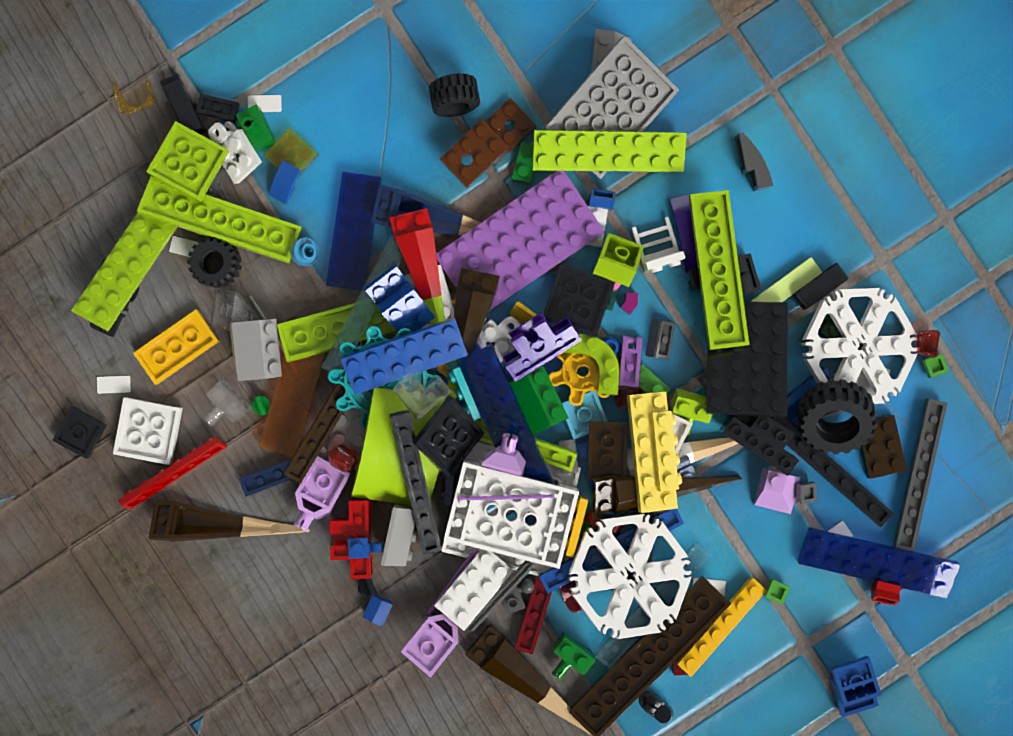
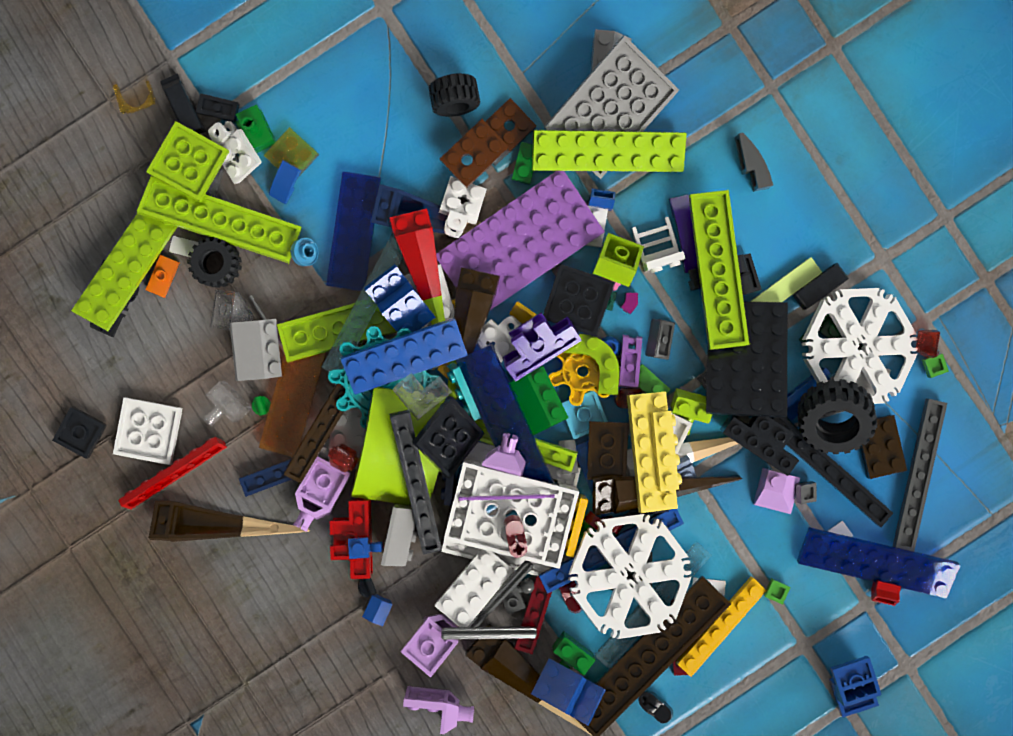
white sticker [97,376,131,394] -> none
yellow plate [133,309,220,385] -> none
white sticker [248,95,282,112] -> none
medium lavender axle [427,548,479,615] -> none
none -> orange plate [145,255,180,298]
none -> lavender plate [403,686,474,734]
none -> white plate [439,176,487,238]
none -> dark grey axle [441,627,537,640]
none -> piece [504,515,528,558]
none -> blue bracket [531,658,606,726]

